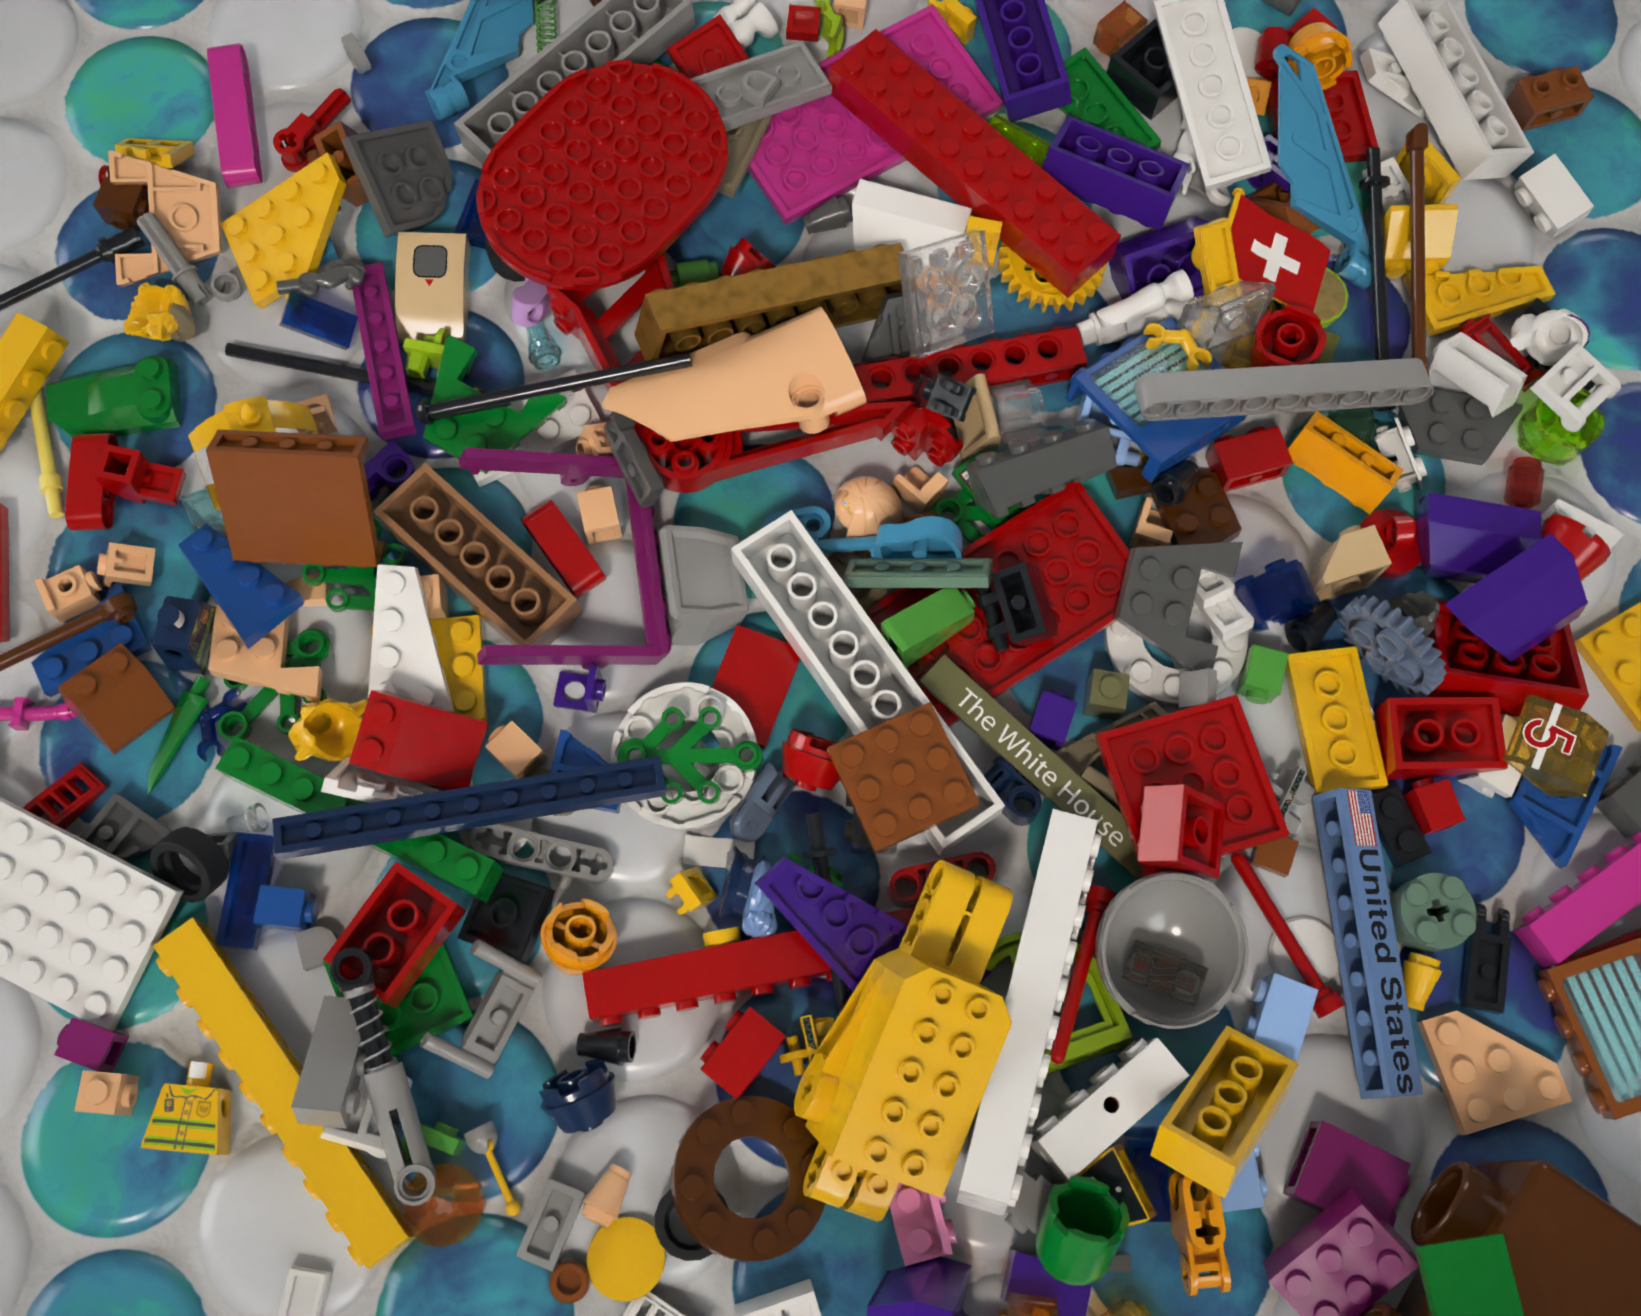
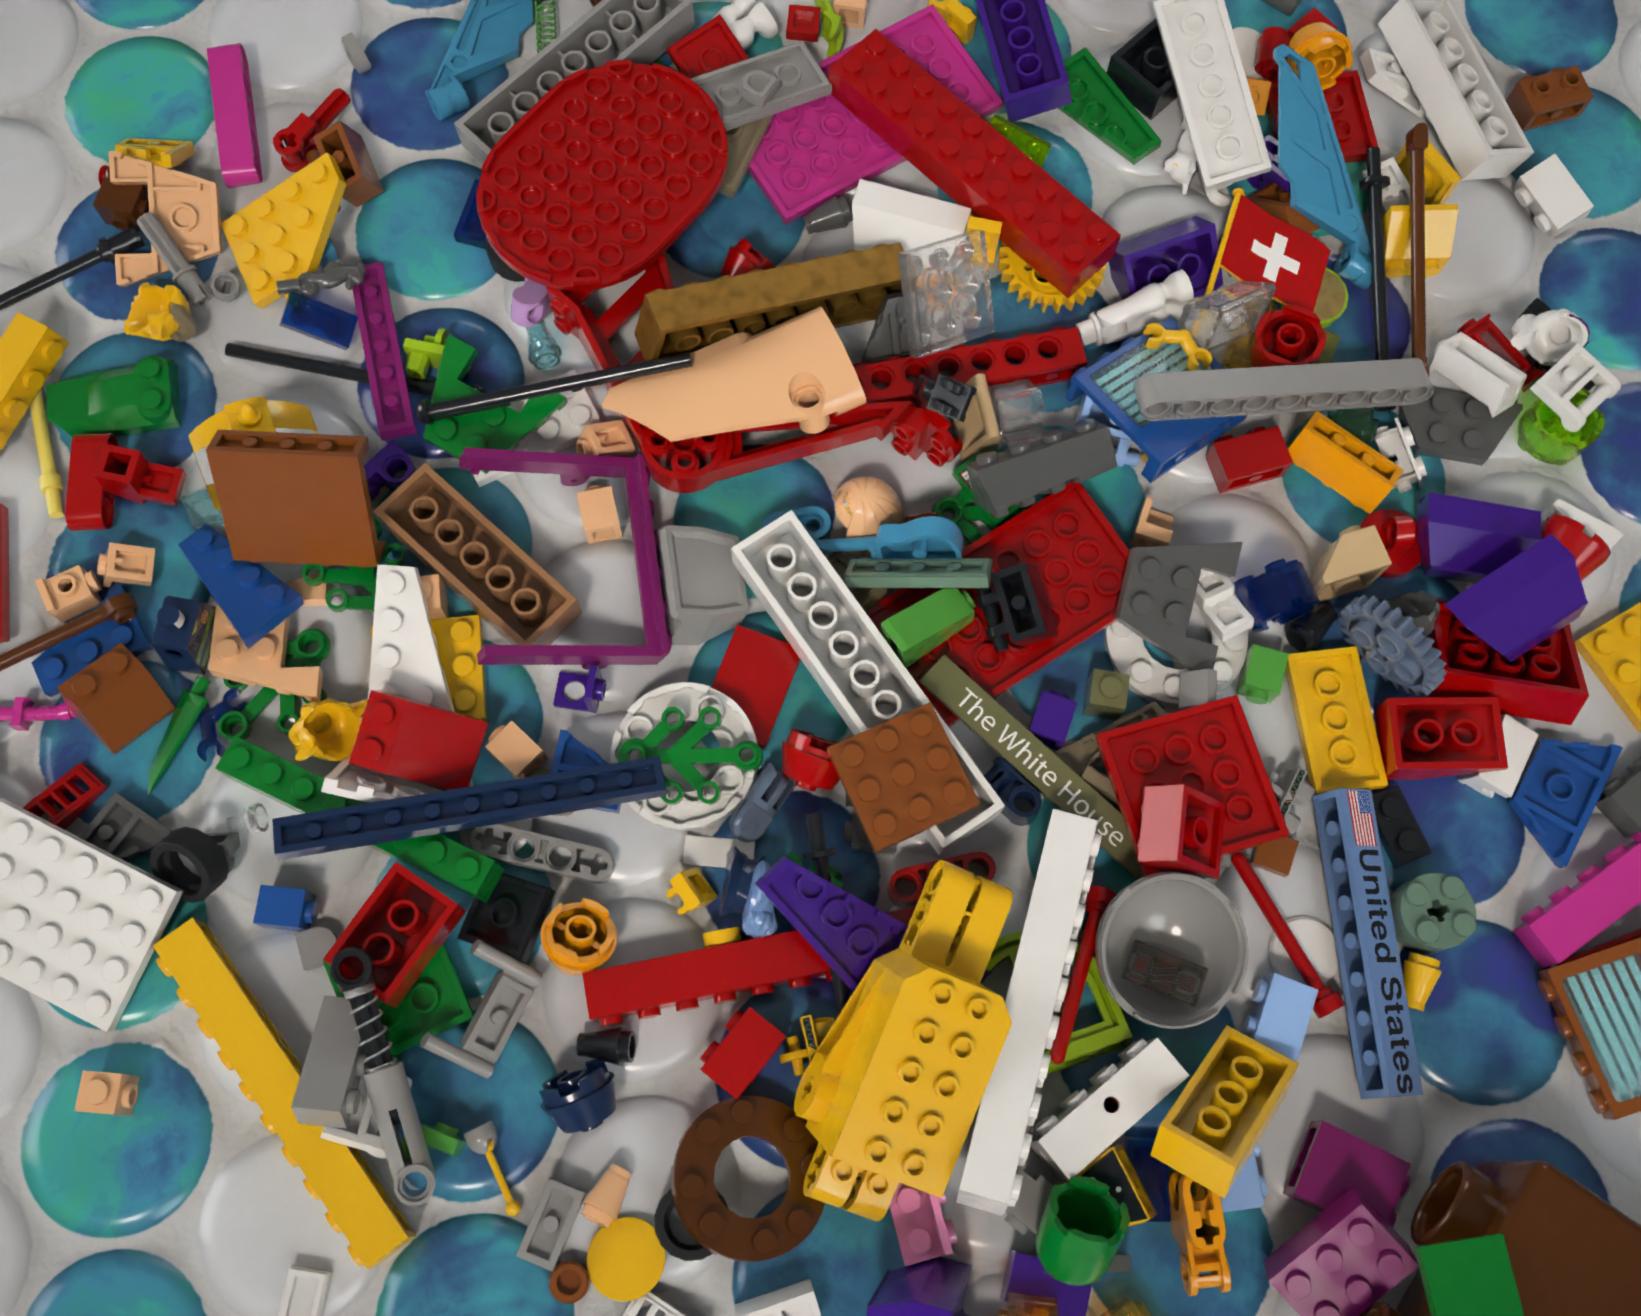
magenta brick [54,1017,129,1073] -> none
yellow torso [141,1061,231,1155] -> none
clear blue plate [215,832,276,951] -> none
light nougat bracket [295,394,338,434] -> none
dark grey plate [342,120,452,238] -> none
tan slope [395,232,471,343] -> none
clear orange plate [403,1163,487,1247] -> none
red beam [520,499,606,599] -> none
dark grey hinge [603,411,664,508] -> none
bright green brick [669,259,719,288] -> none
light nougat panel [892,466,949,514] -> none
dark purple brick [1042,115,1190,231] -> none
clear orange brick [1093,0,1148,58] -> none
reddish brown wing [1105,466,1242,545] -> none
black cone [1152,460,1199,506] -> none
yellow tile [1191,217,1240,296] -> none
yellow wing [1403,266,1556,336] -> none
red brick [1403,777,1466,836] -> none
light nougat plate [1417,1010,1573,1135] -> none
black hinge [1460,903,1511,1014] -> none
clear yellow slope [1503,695,1609,797] -> none
clear red brick [1504,457,1545,509] -> none

